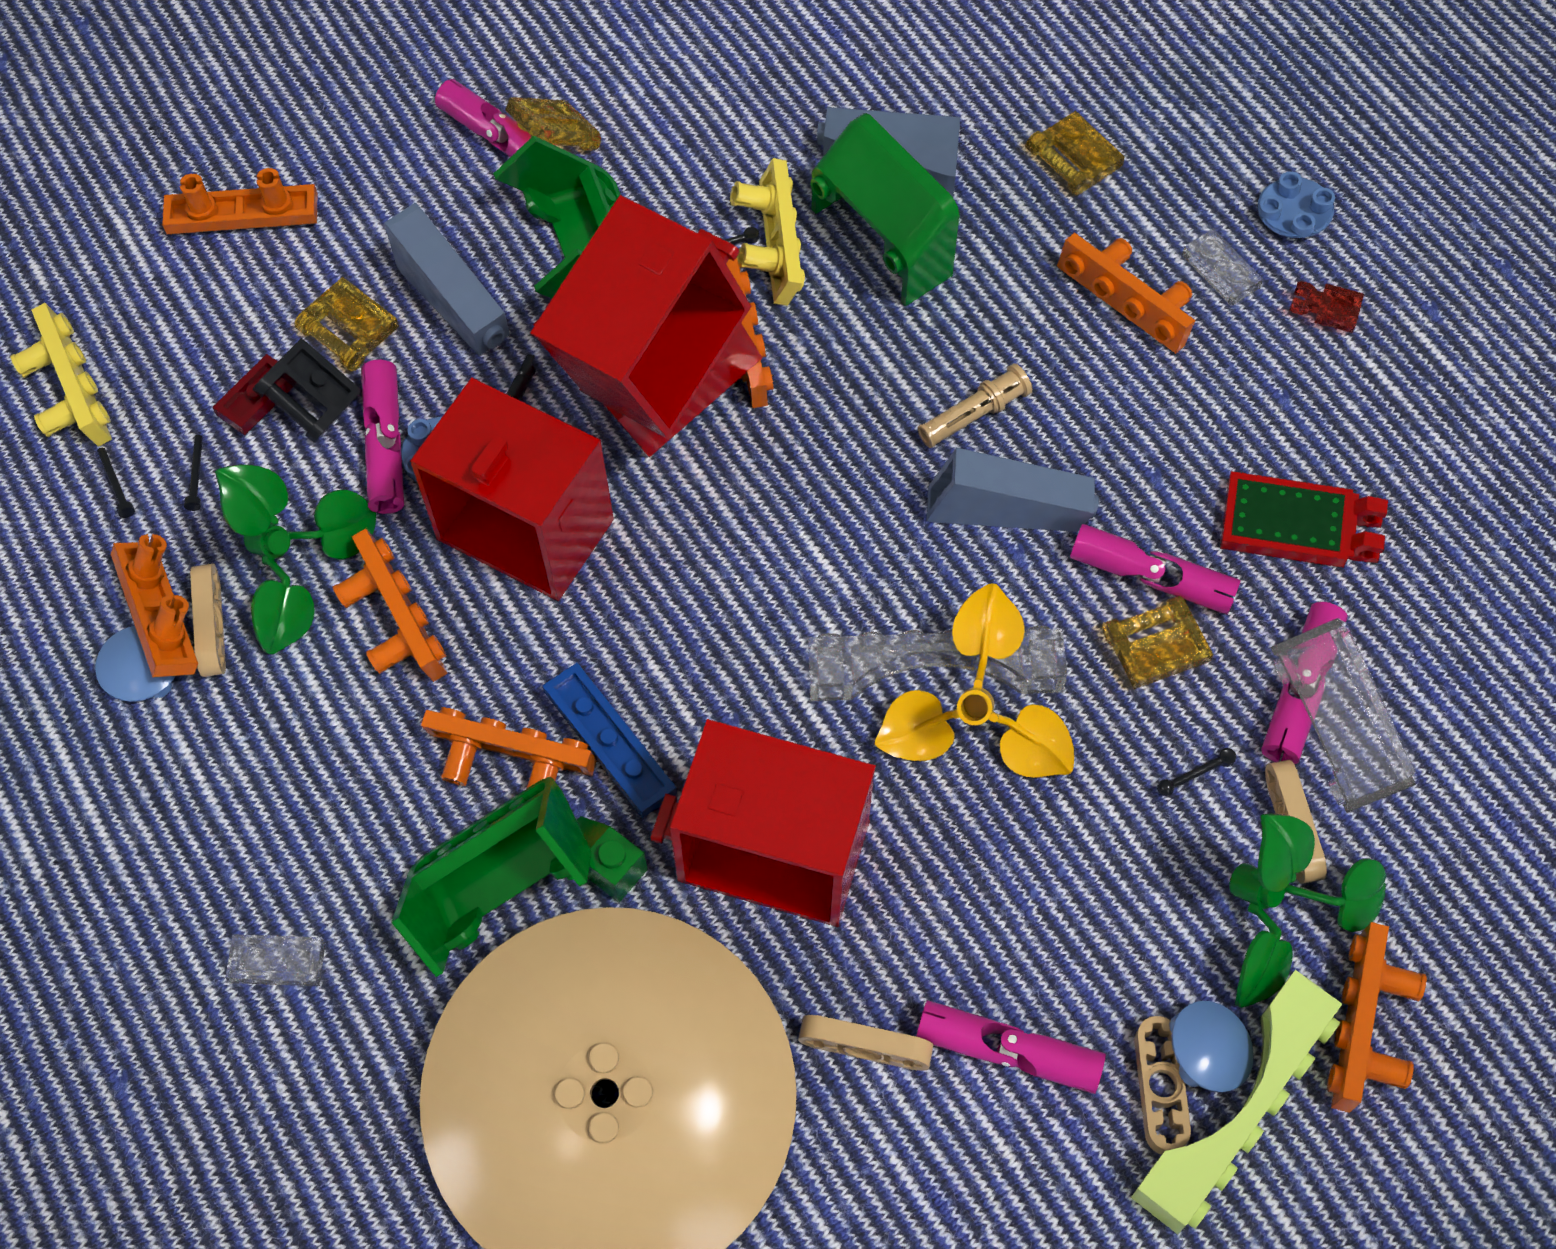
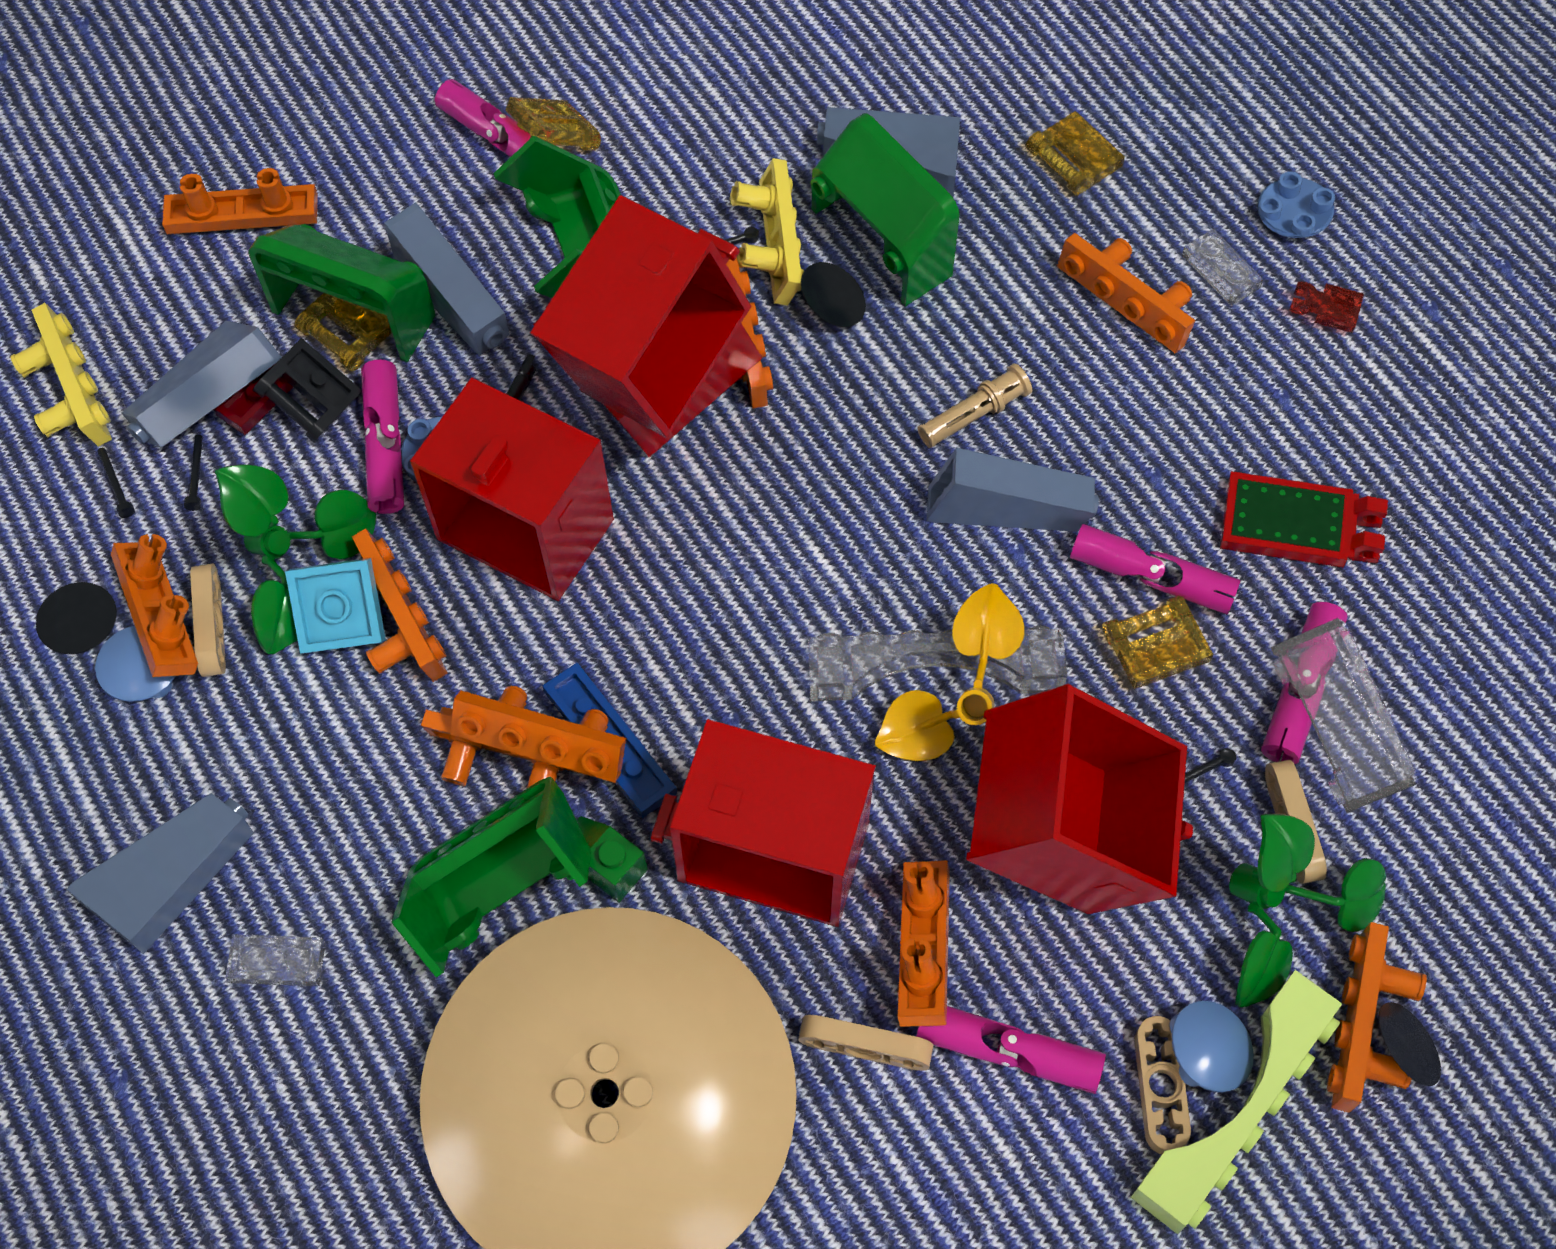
none -> black sticker [36,582,117,654]
none -> sand blue slope [66,793,254,954]
none -> sand blue slope [121,321,282,447]
none -> green windscreen [248,224,436,363]
none -> medium azure plate [285,558,386,654]
none -> orange plate [450,686,626,783]
none -> black sticker [801,262,866,327]
none -> orange plate [898,860,950,1027]
none -> red piece [966,684,1193,914]
none -> black sticker [1379,1002,1441,1086]

